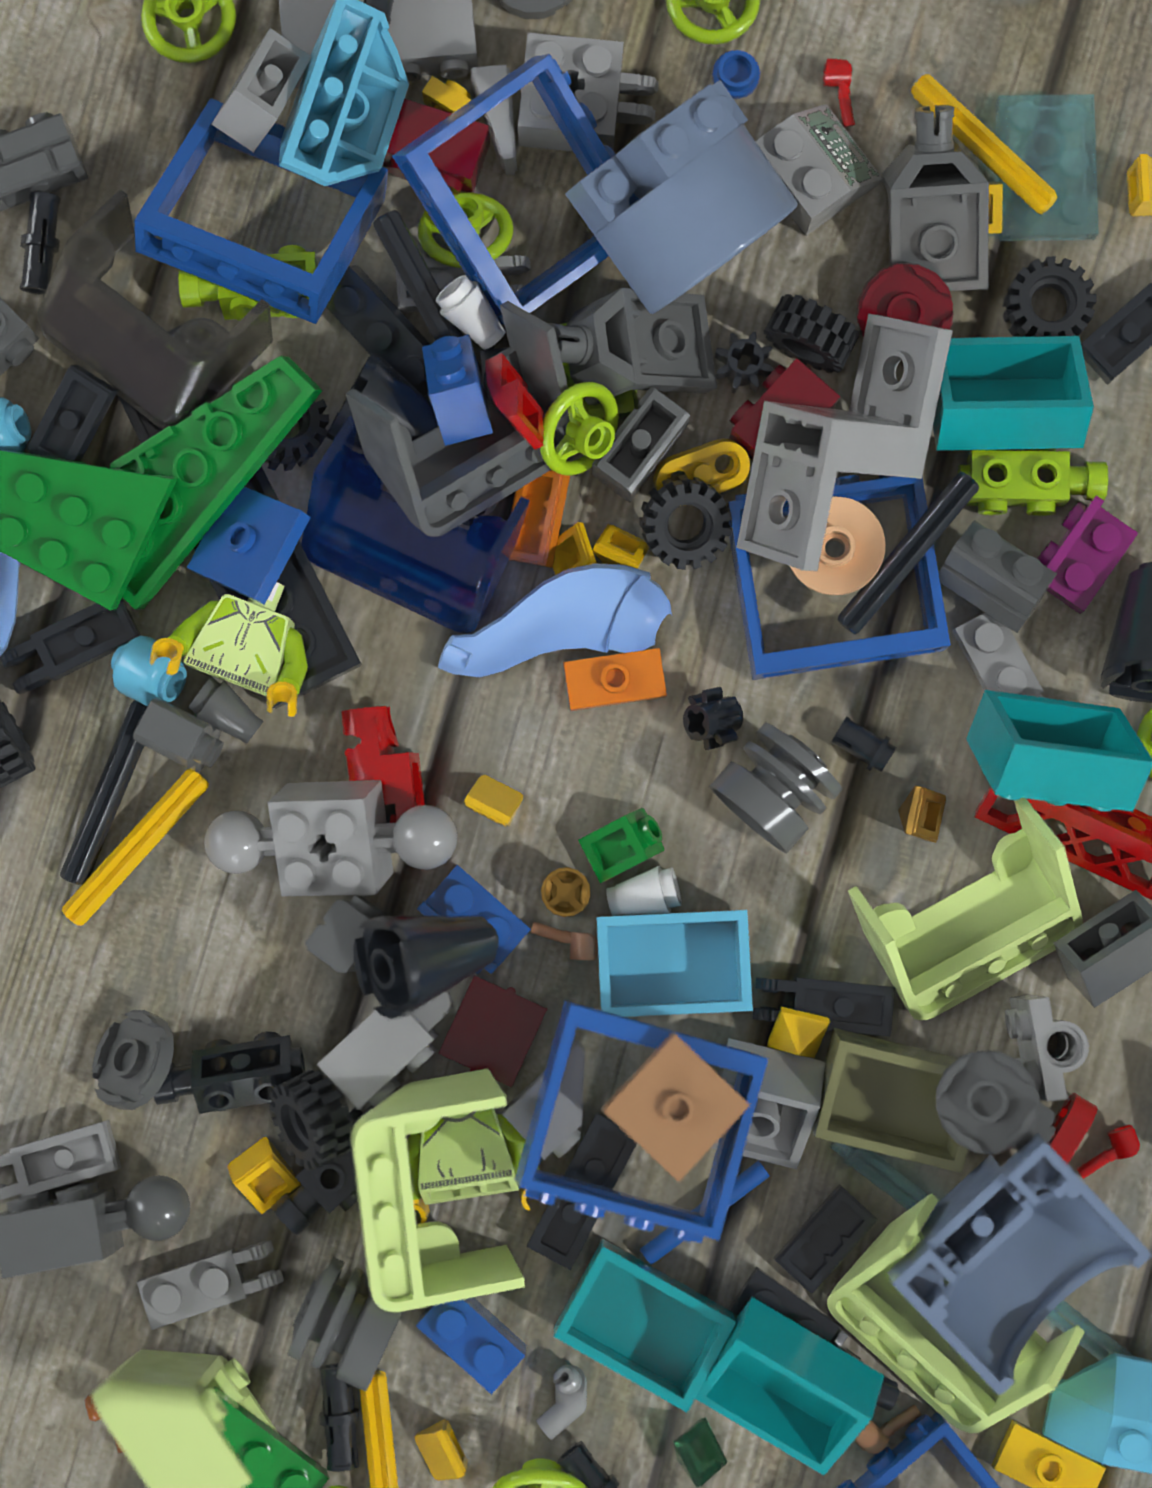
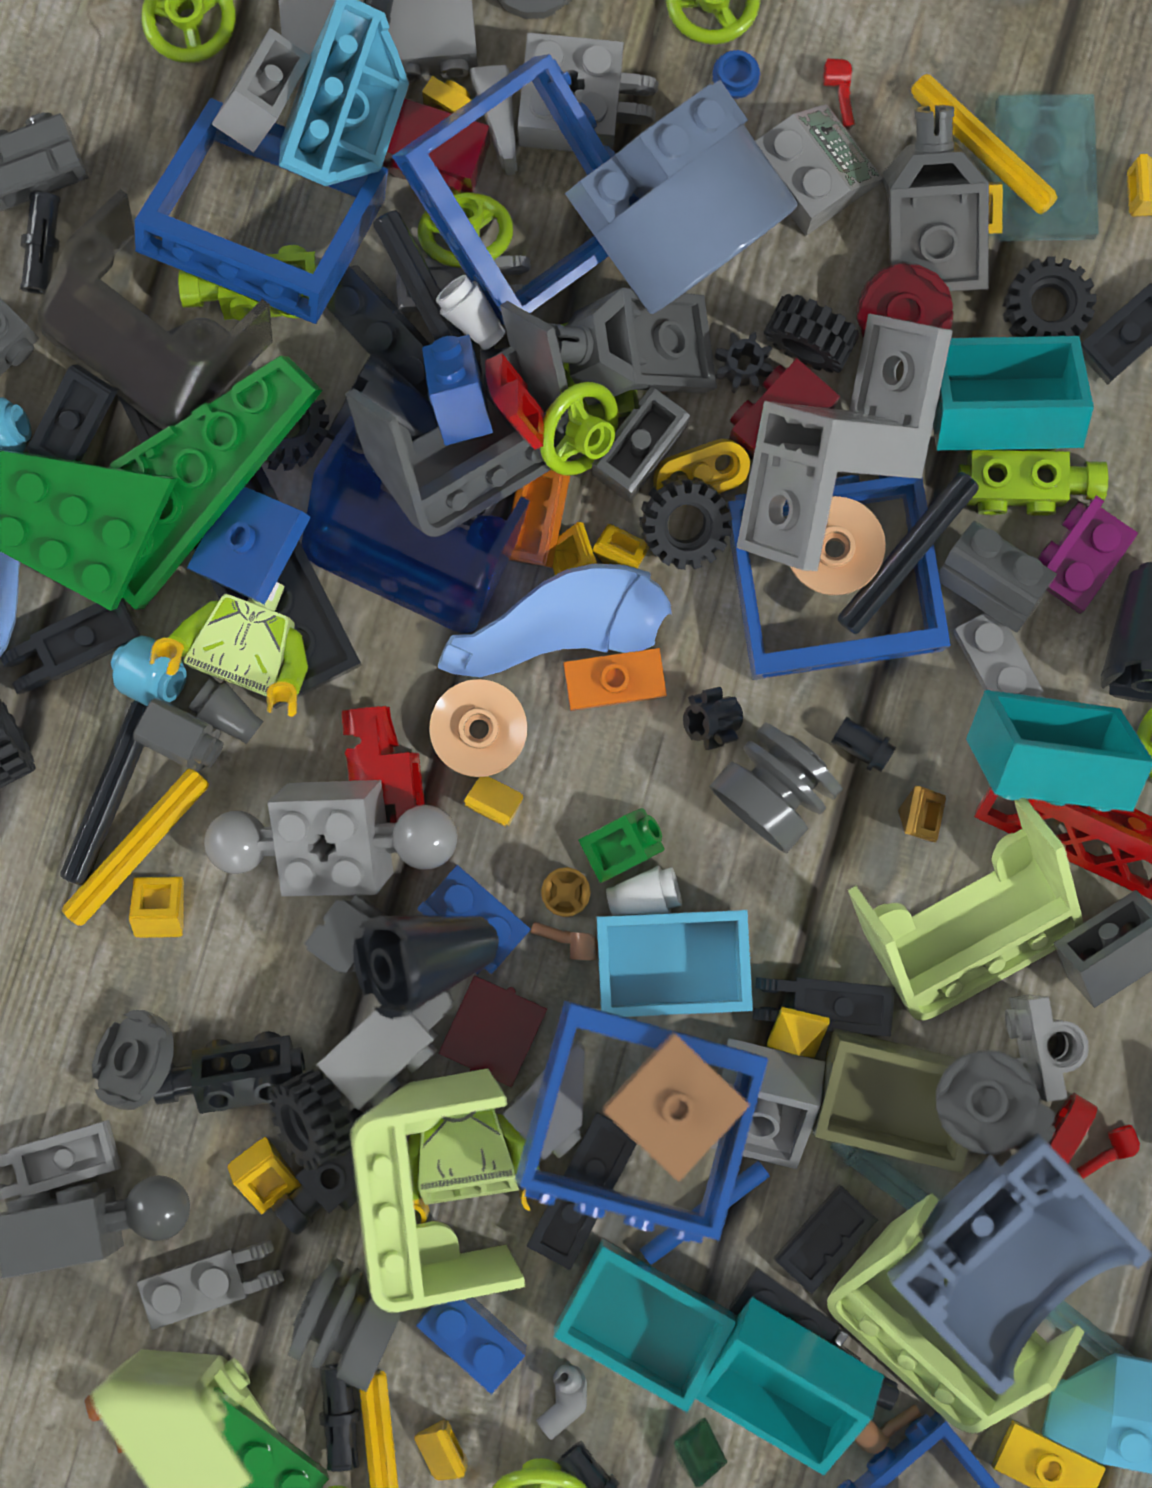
none -> yellow slope [129,877,184,938]
none -> light nougat dish [429,679,527,777]

